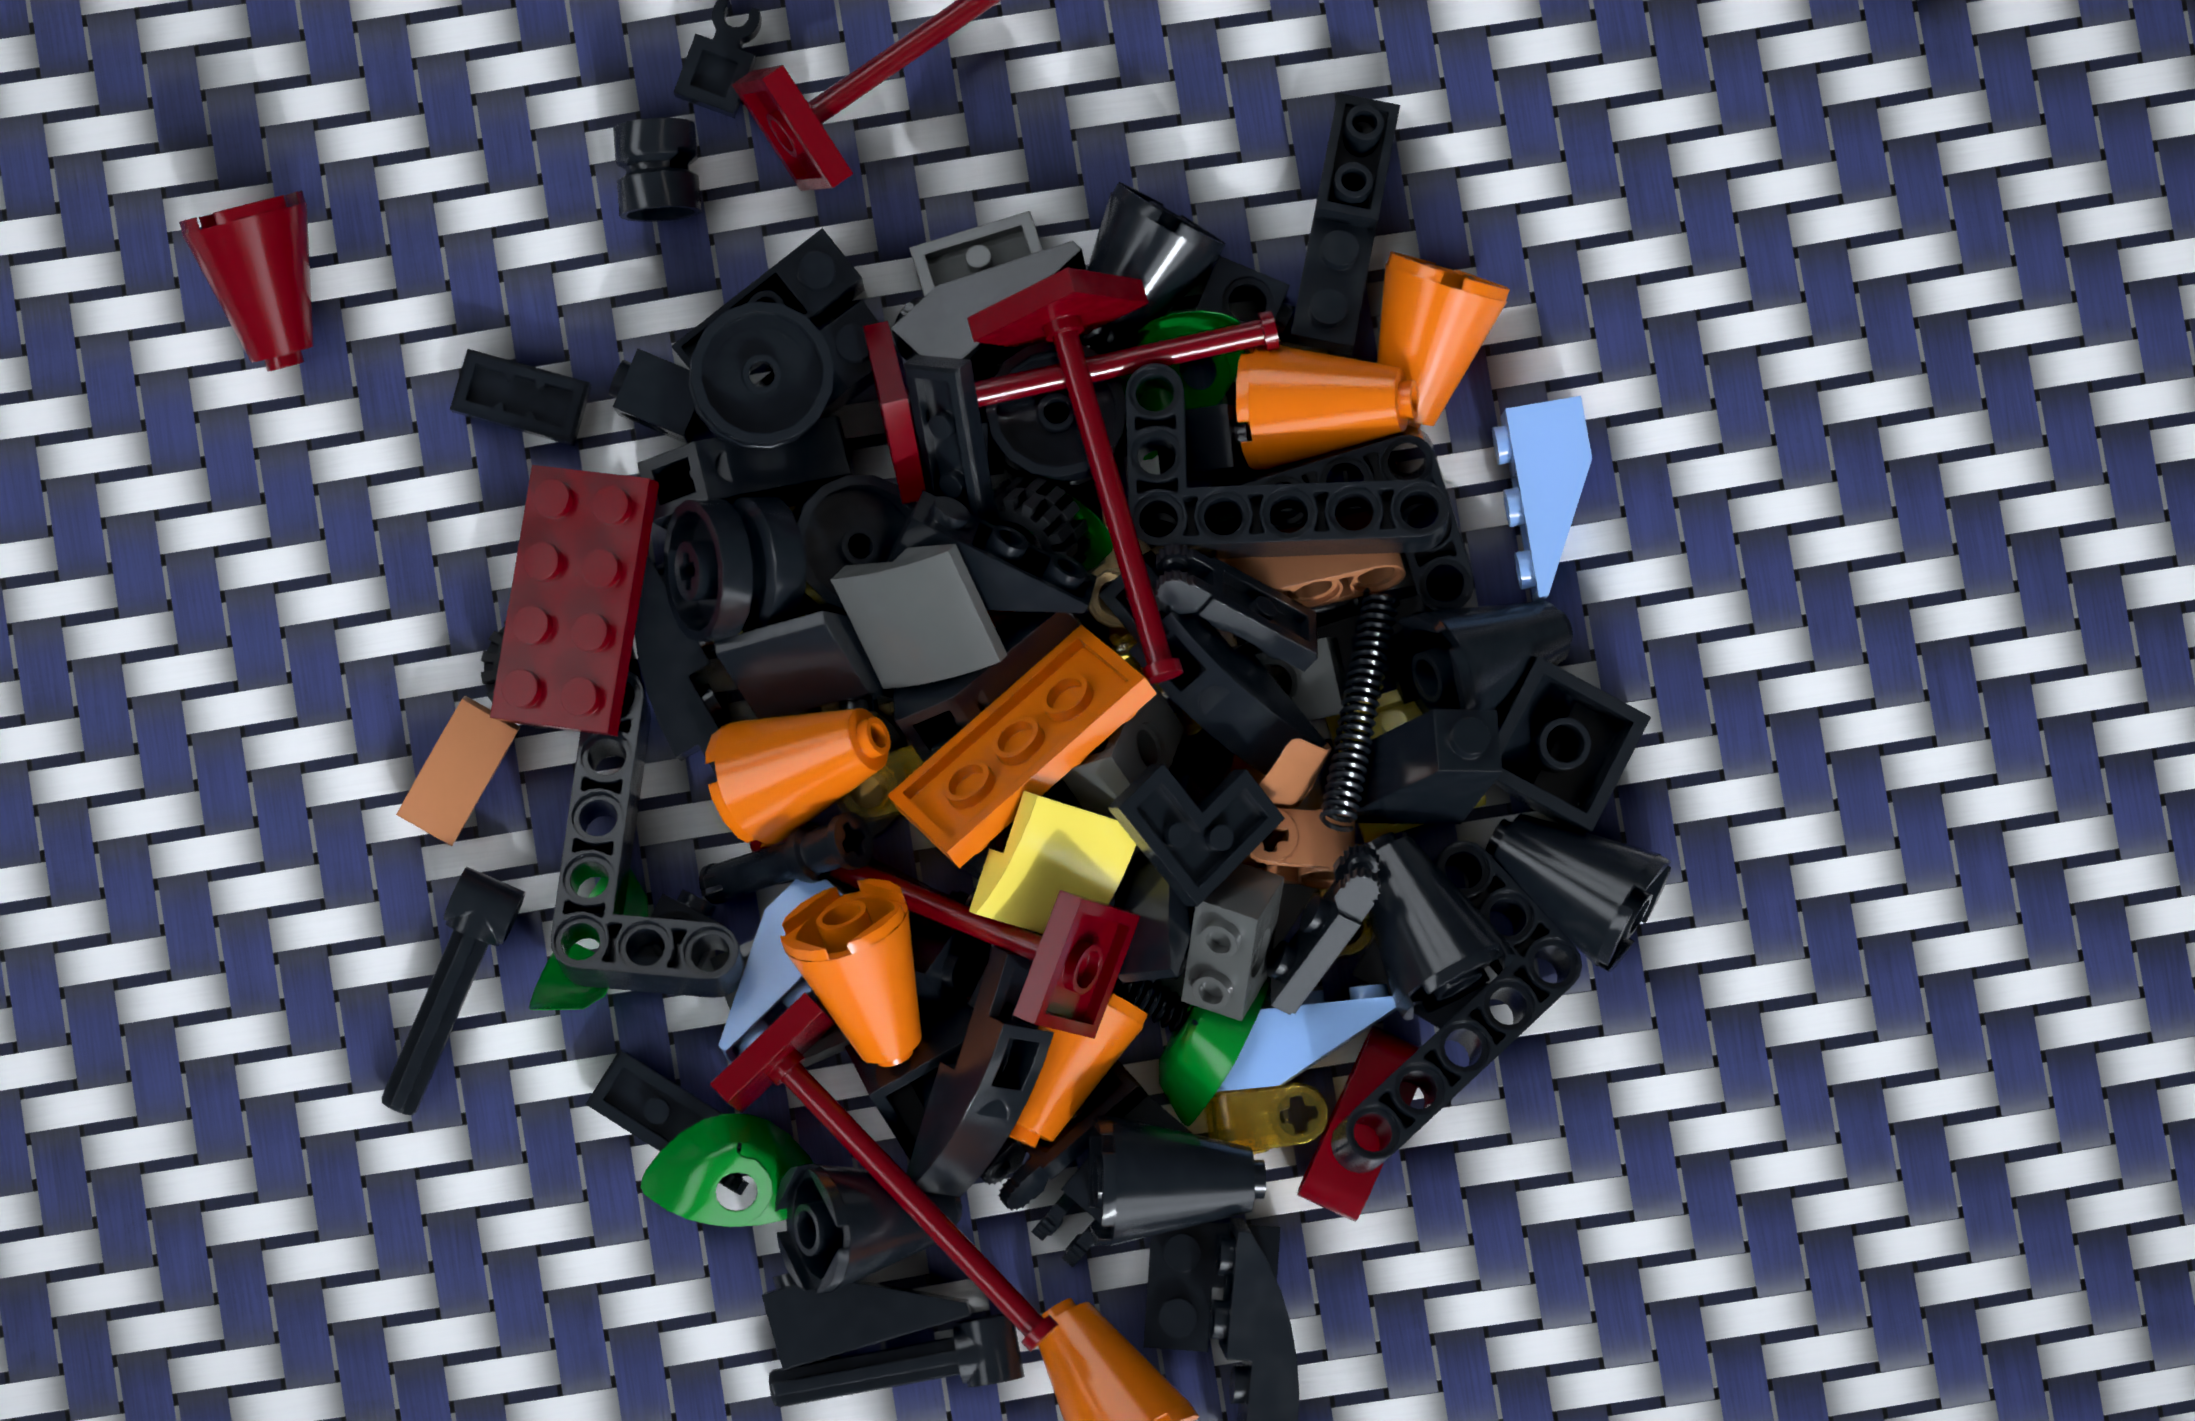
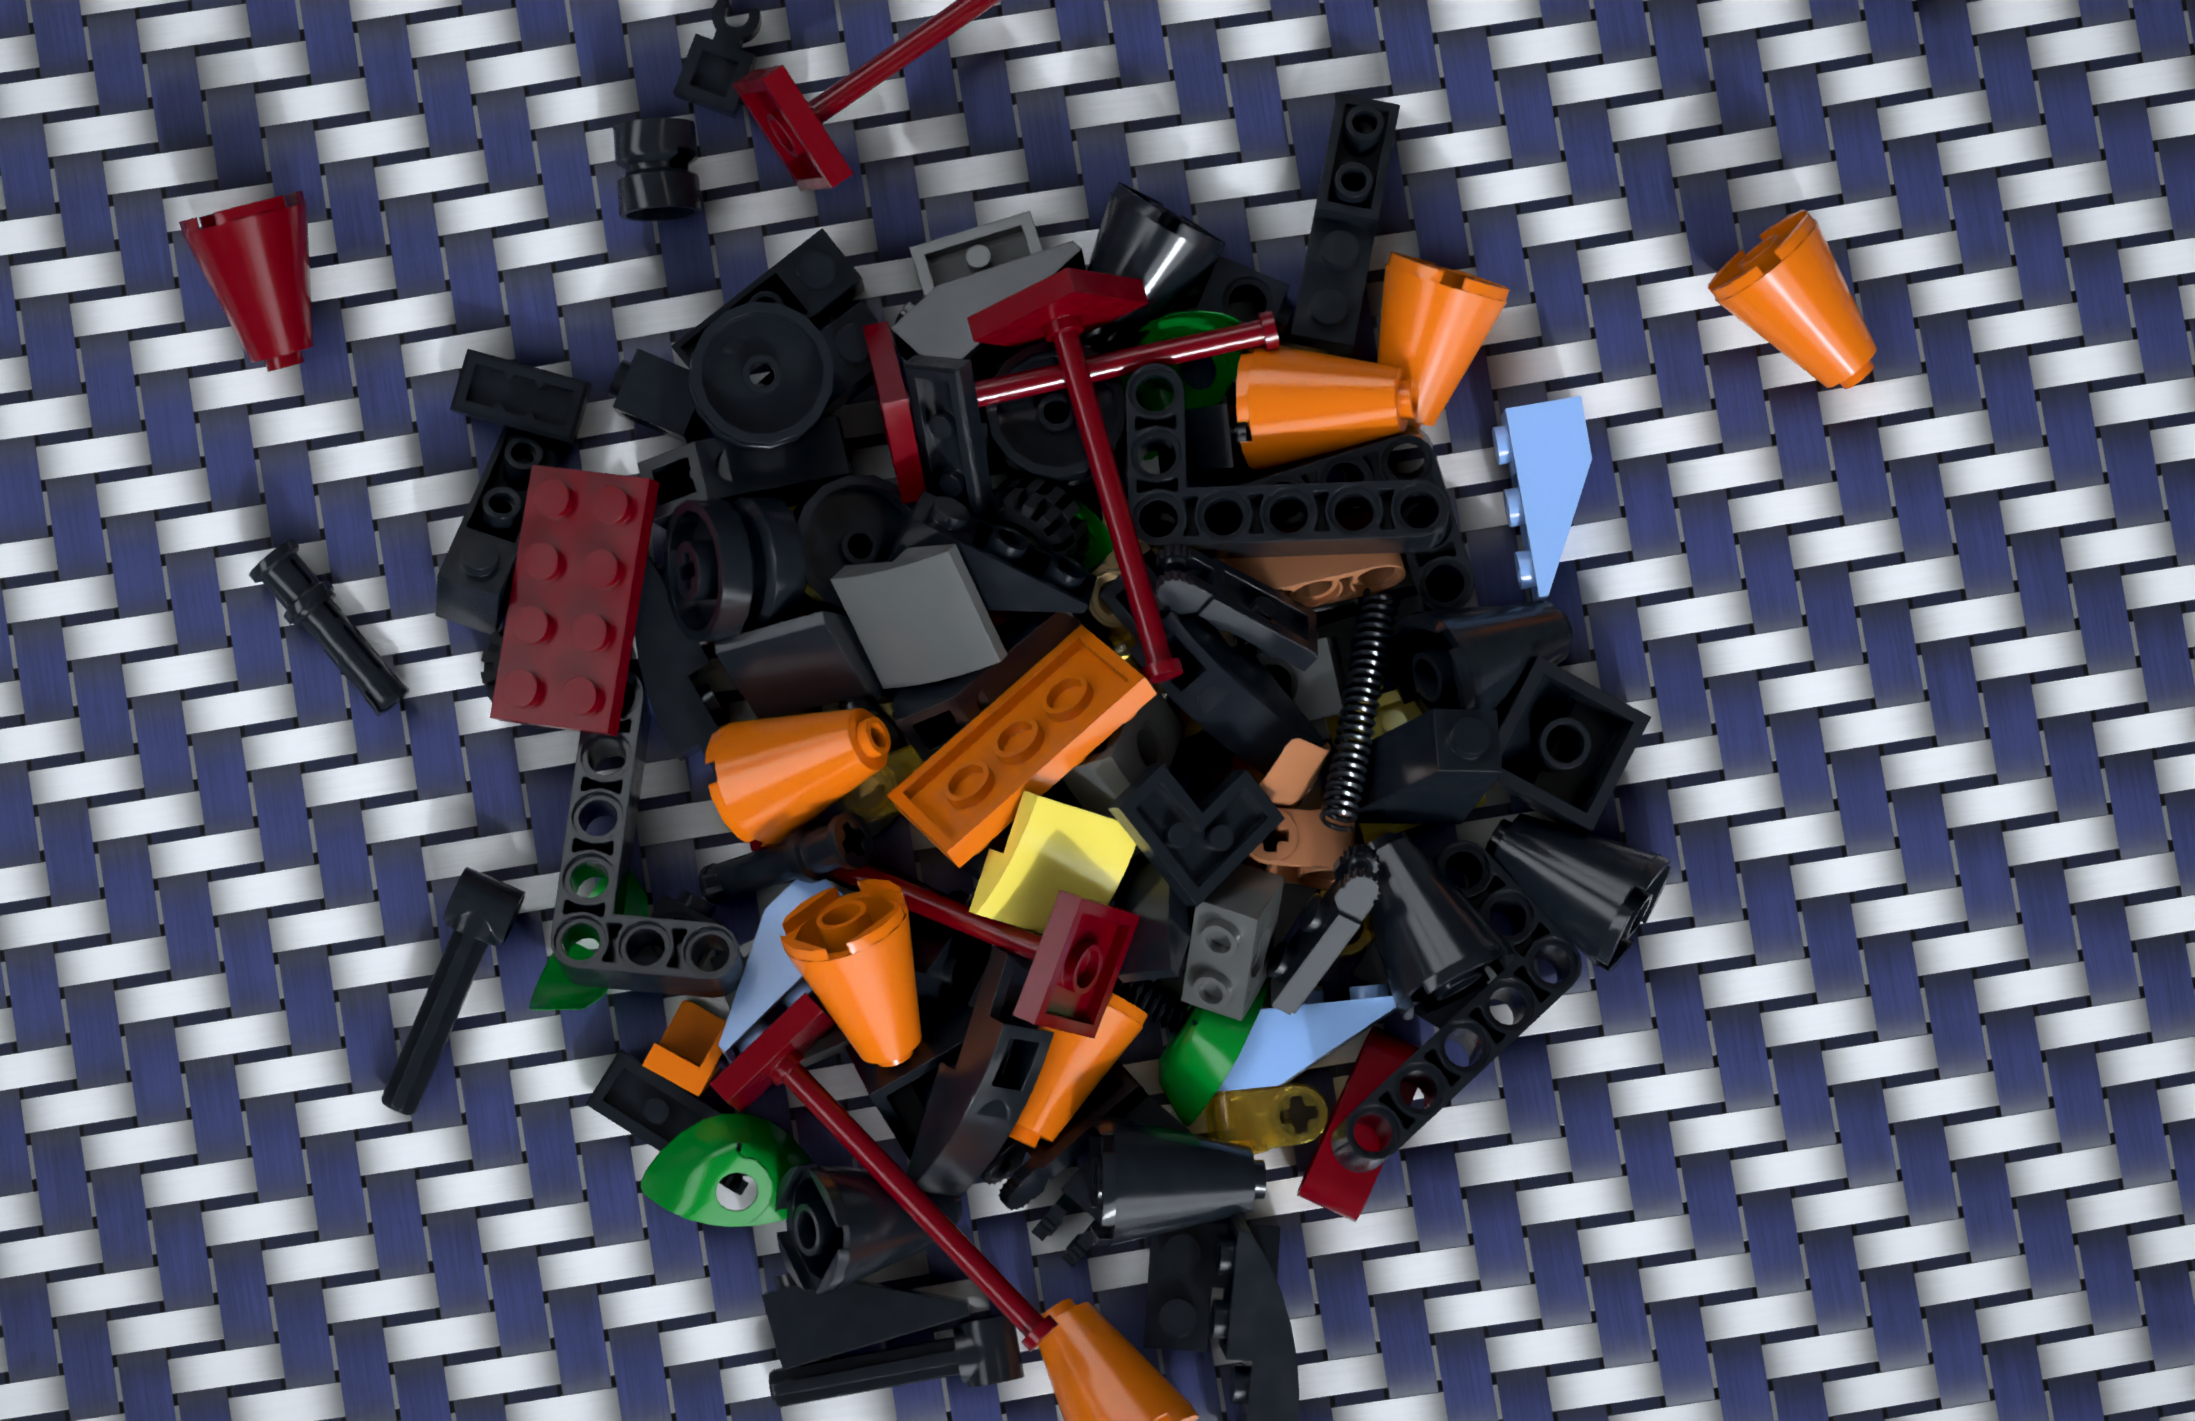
nougat slope [396,696,520,846] -> none
none -> black pin [249,539,410,717]
none -> black slope [435,427,564,634]
none -> orange panel [642,1000,726,1097]
none -> orange cone [1708,210,1877,389]

